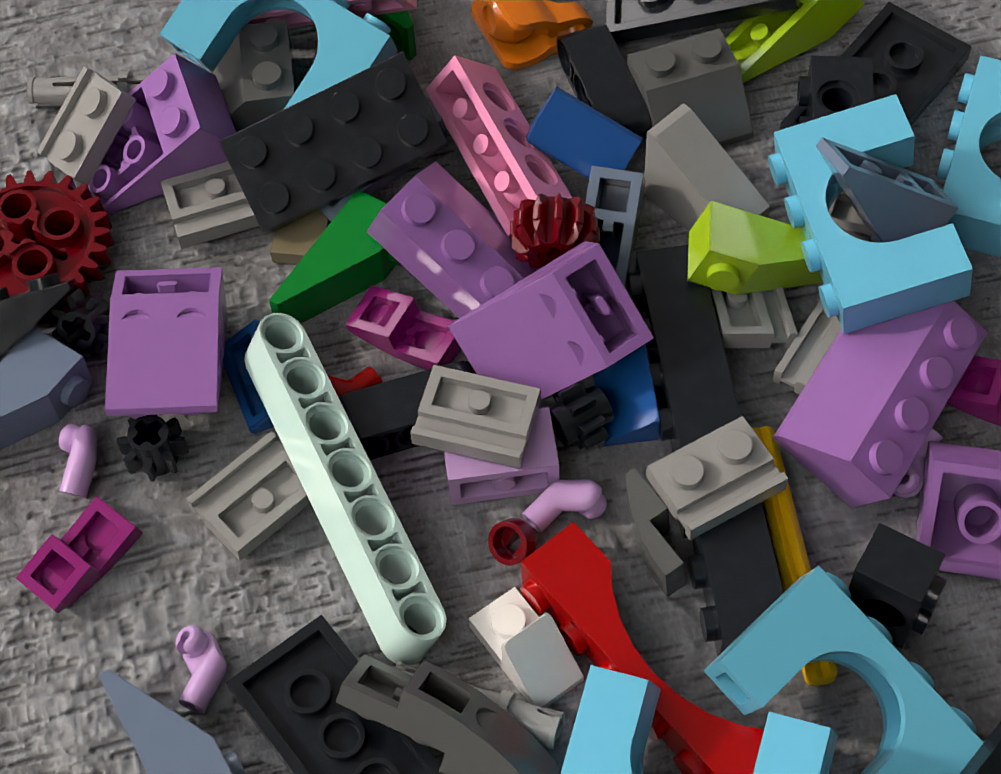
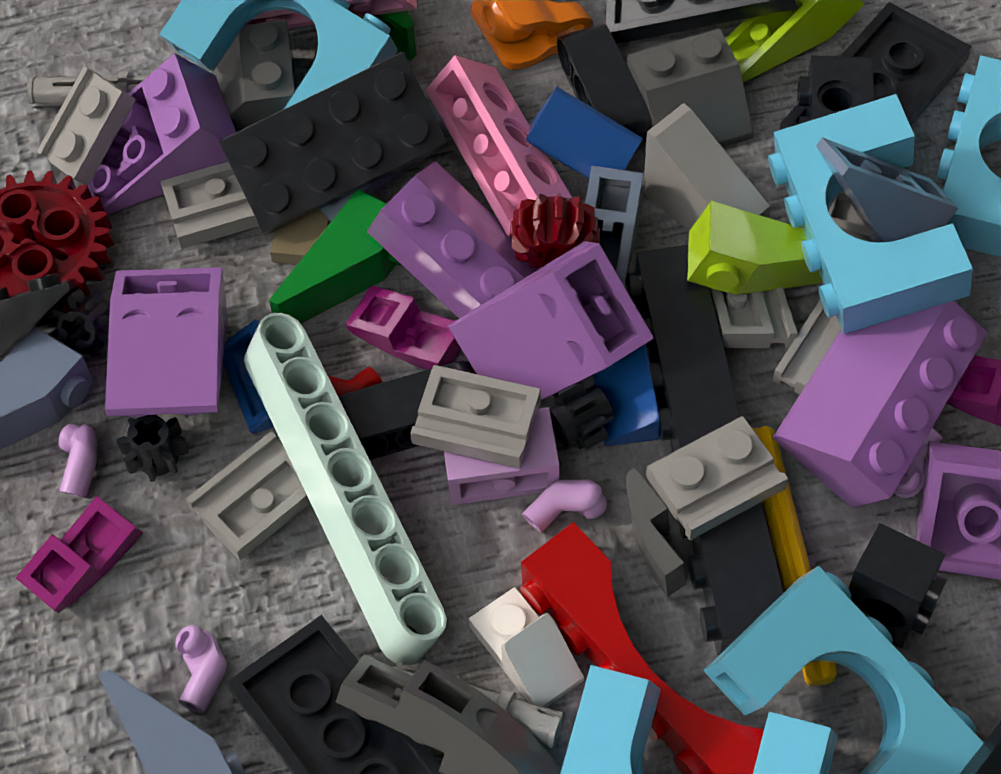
dark red hinge [488,518,538,566] -> none

